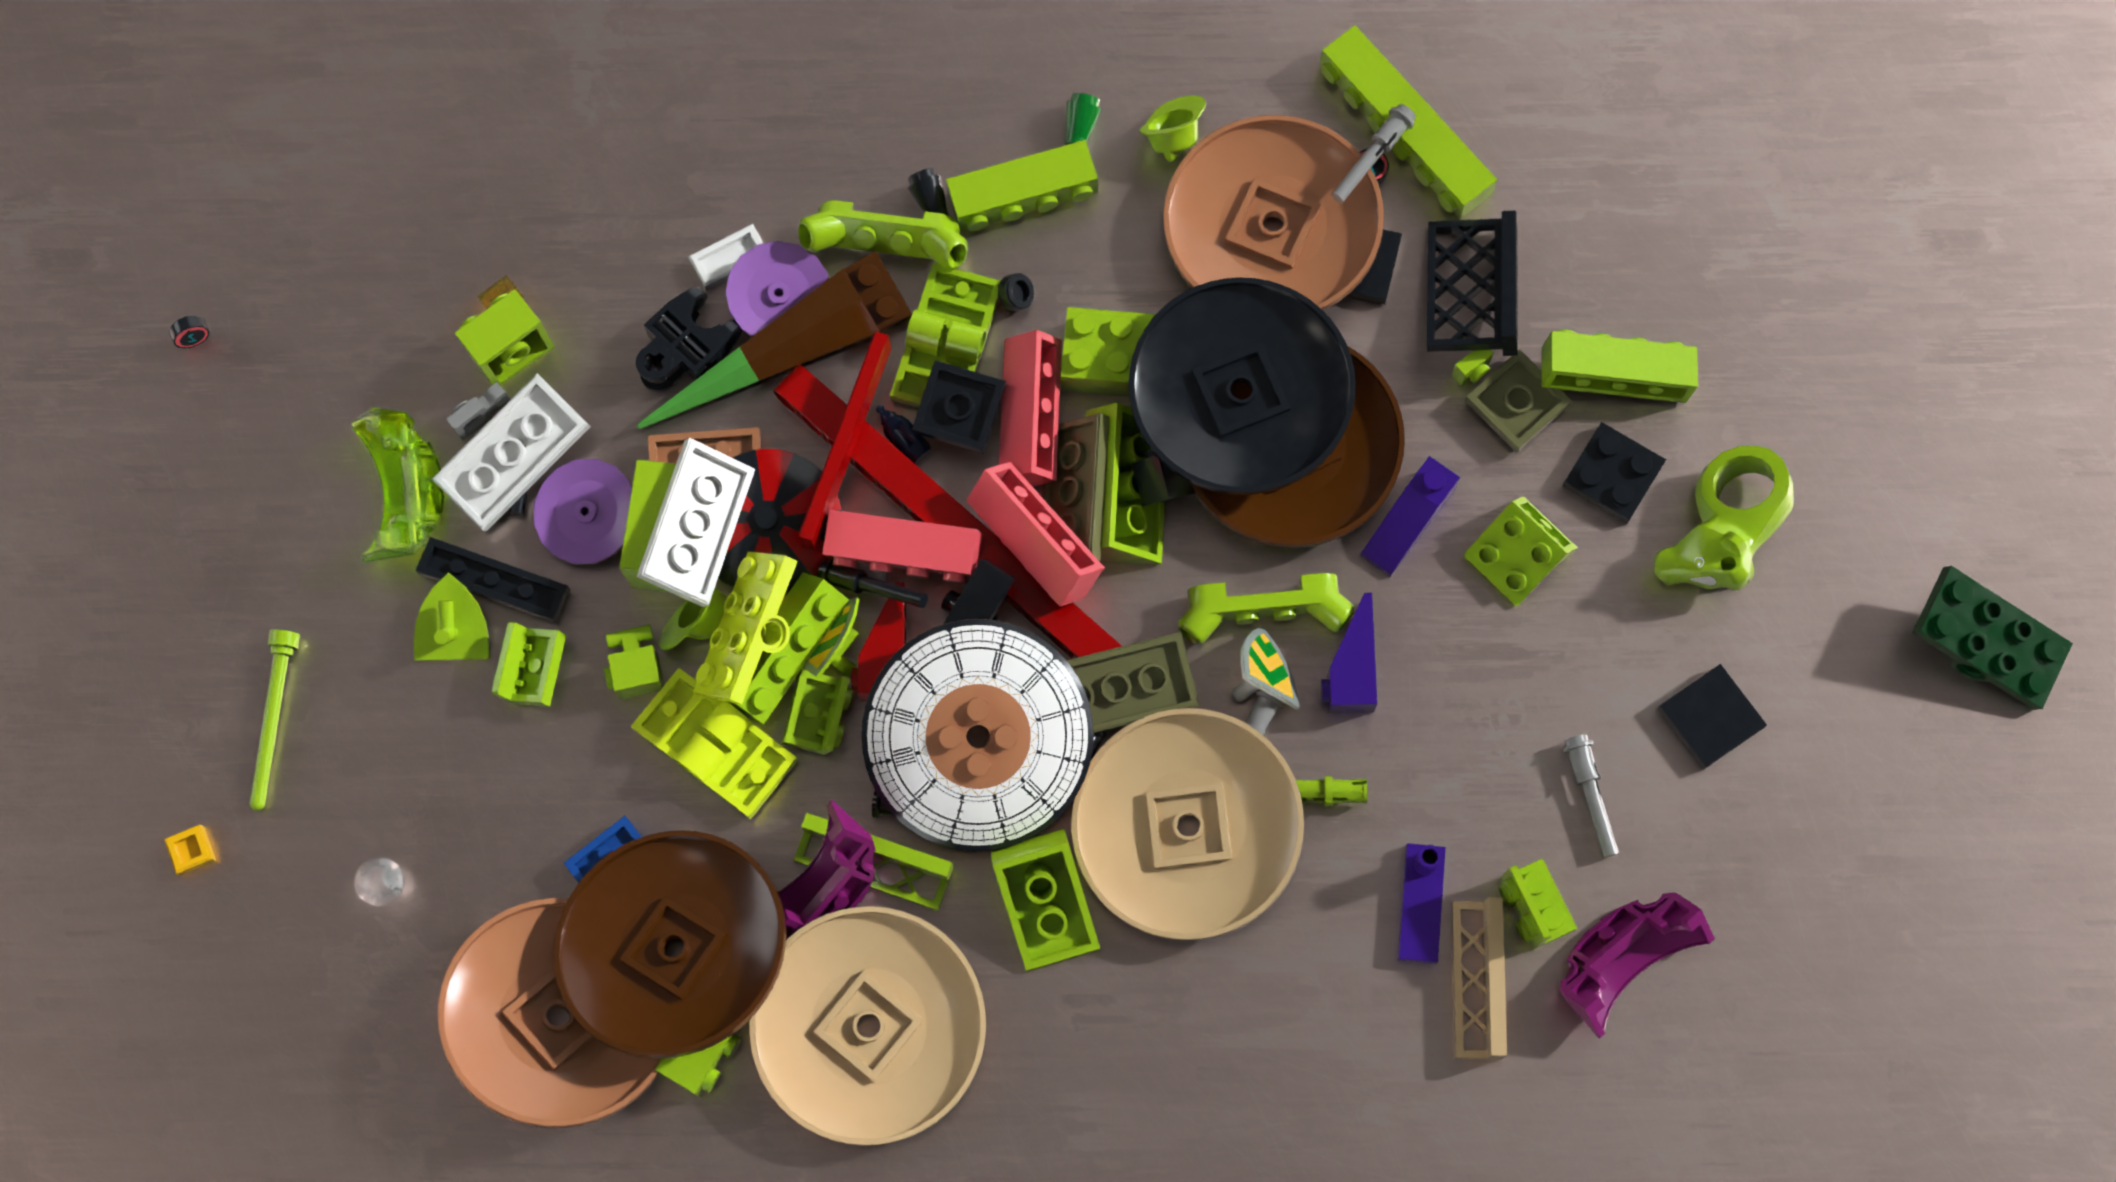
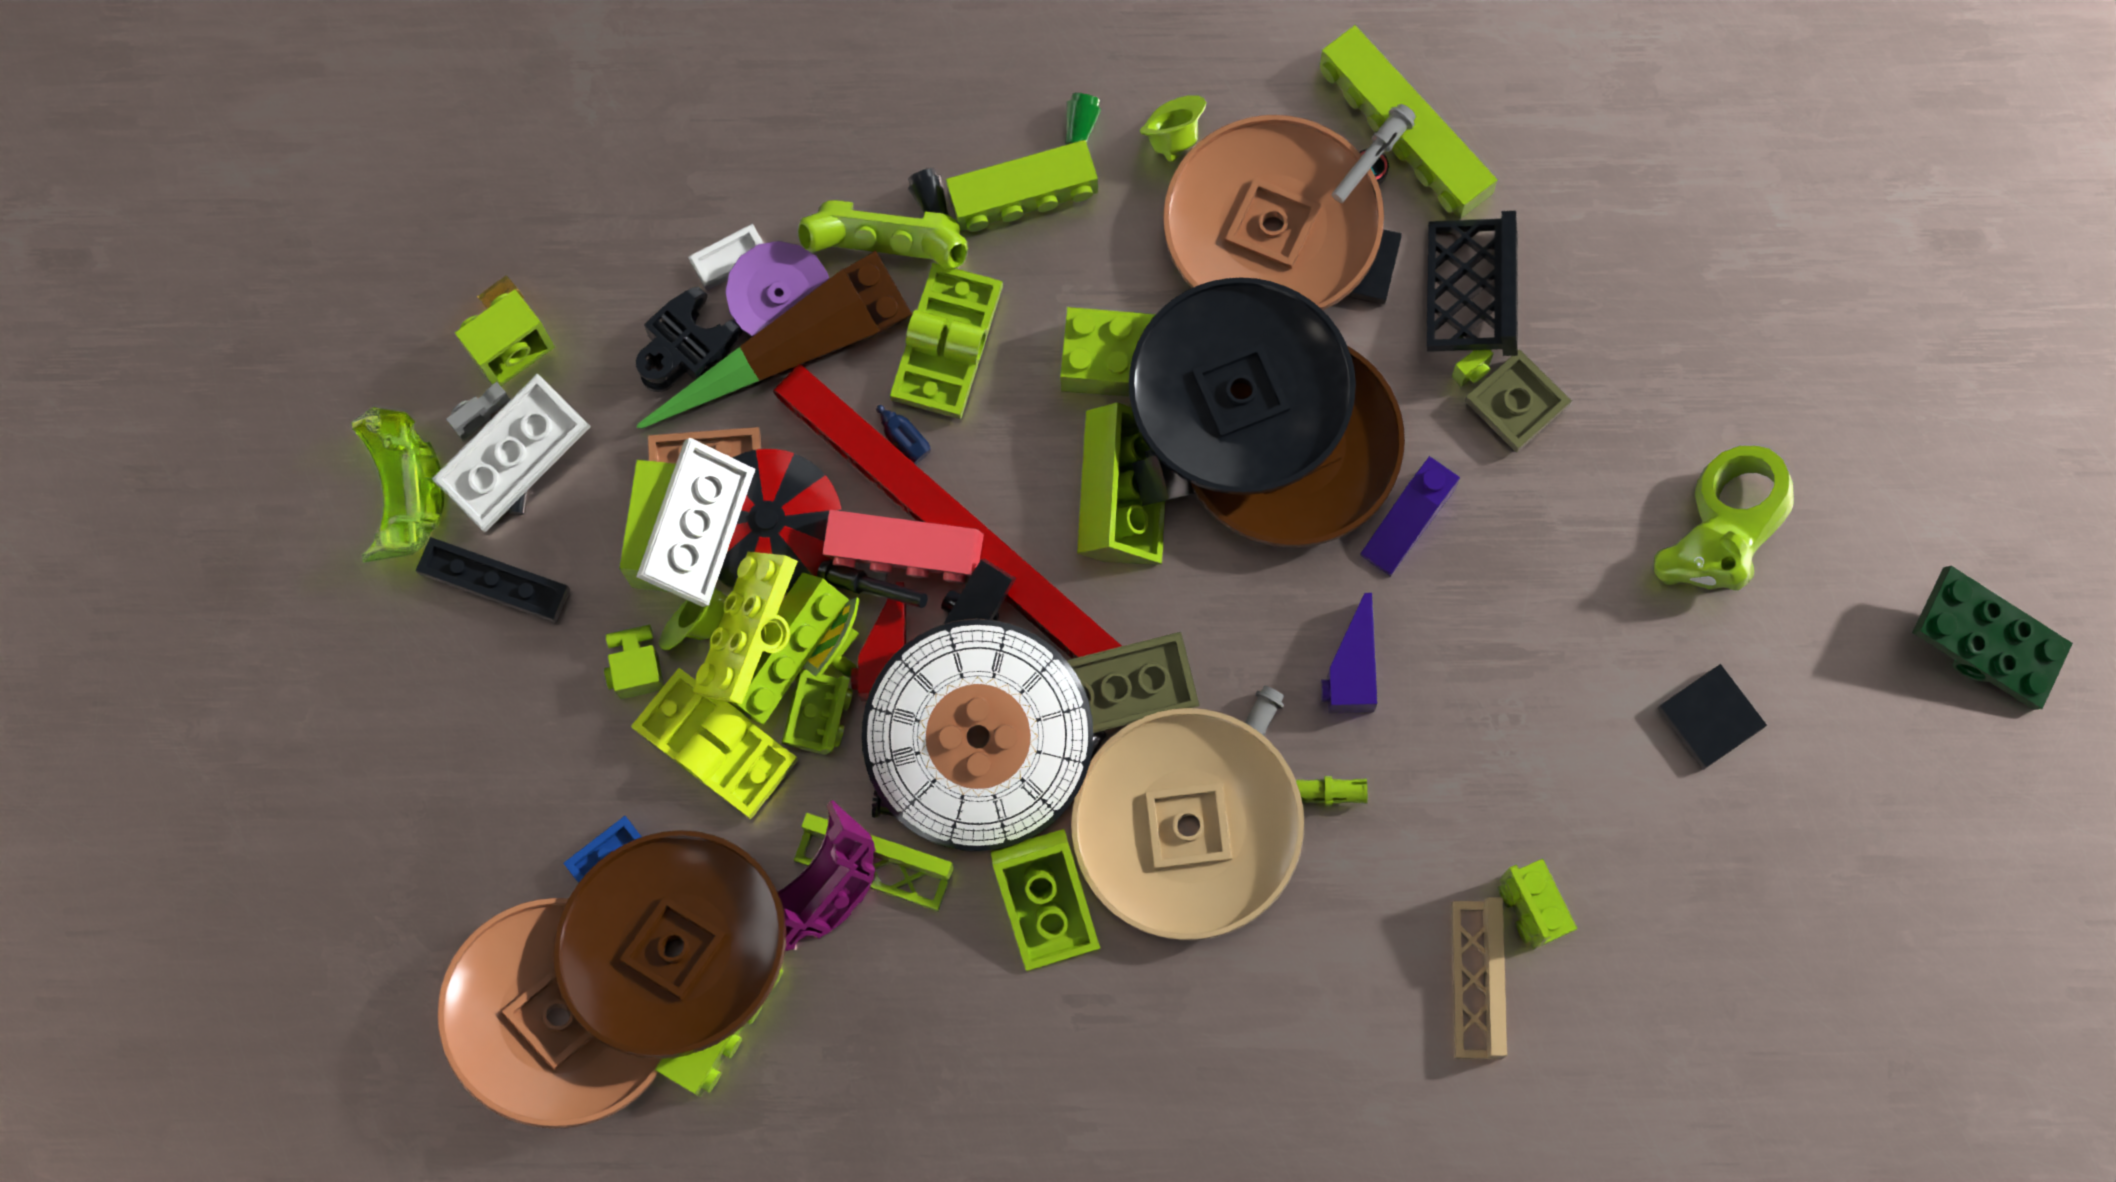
yellow tile [164,824,216,876] -> none
black tile [169,316,209,349] -> none
lime piece [250,629,300,811] -> none
clear piece [354,857,405,906] -> none
lime shield [413,573,490,661] -> none
lime bracket [492,622,567,707] -> none
medium lavender piece [534,459,632,564] -> none
tan dish [749,906,986,1145] -> none
red tile [799,331,892,551] -> none
black plate [912,360,1006,454] -> none
coral brick [966,462,1105,607] -> none
black tile [998,273,1034,311] -> none
coral brick [999,330,1062,487] -> none
olive tile [1042,413,1109,561] -> none
lime plate [1178,573,1355,645] -> none
shield [1232,626,1300,710] -> none
dark purple piece [1397,843,1446,964] -> none
lime bracket [1464,496,1578,605] -> none
lime brick [1541,329,1698,403] -> none
magenta windscreen [1560,892,1715,1039] -> none
black plate [1562,422,1666,524] -> none
light grey pin [1563,734,1619,858] -> none

